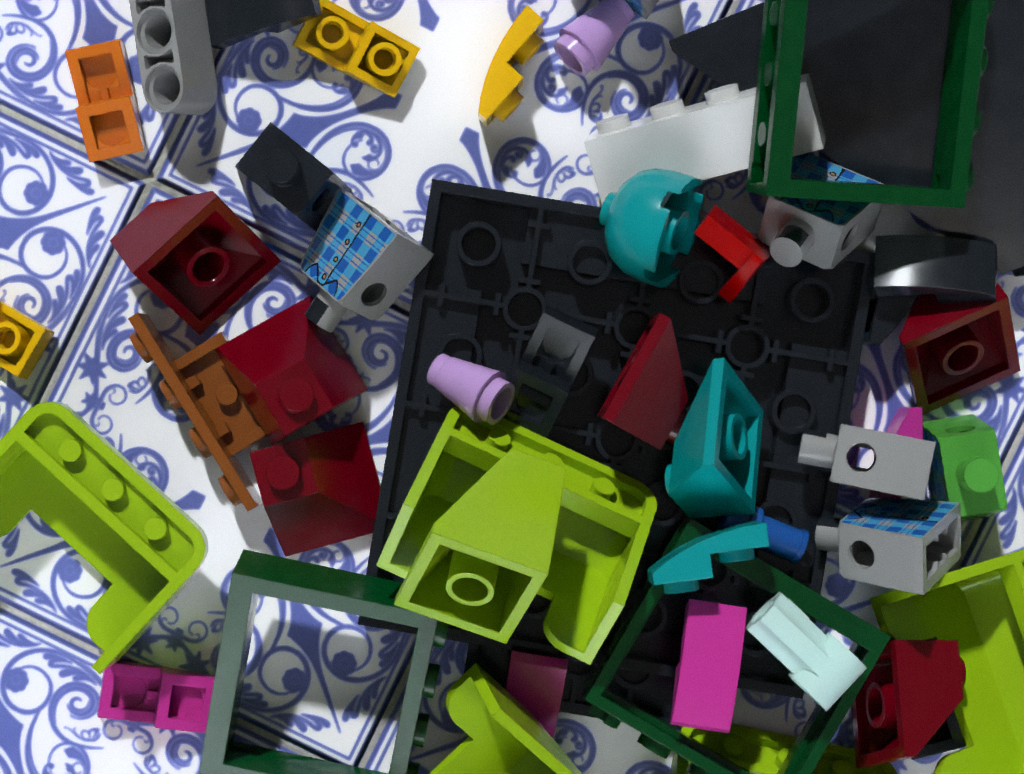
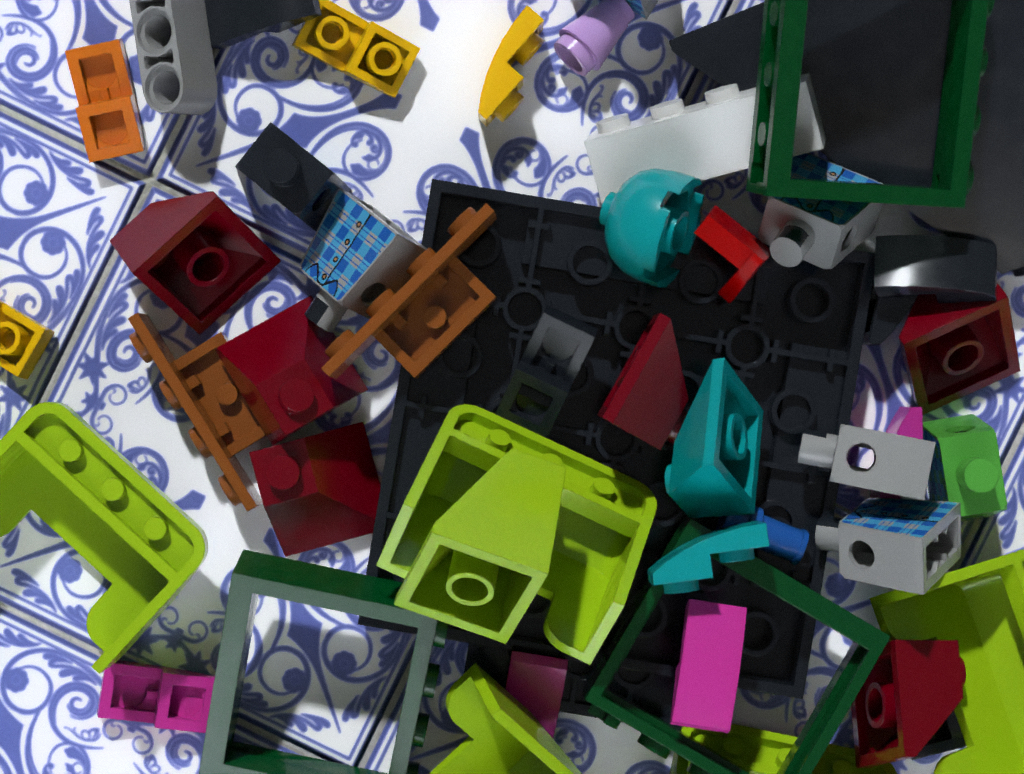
lavender cone [427,353,515,425] -> none
light aqua piece [745,592,867,711] -> none
none -> dark orange bracket [321,203,497,379]

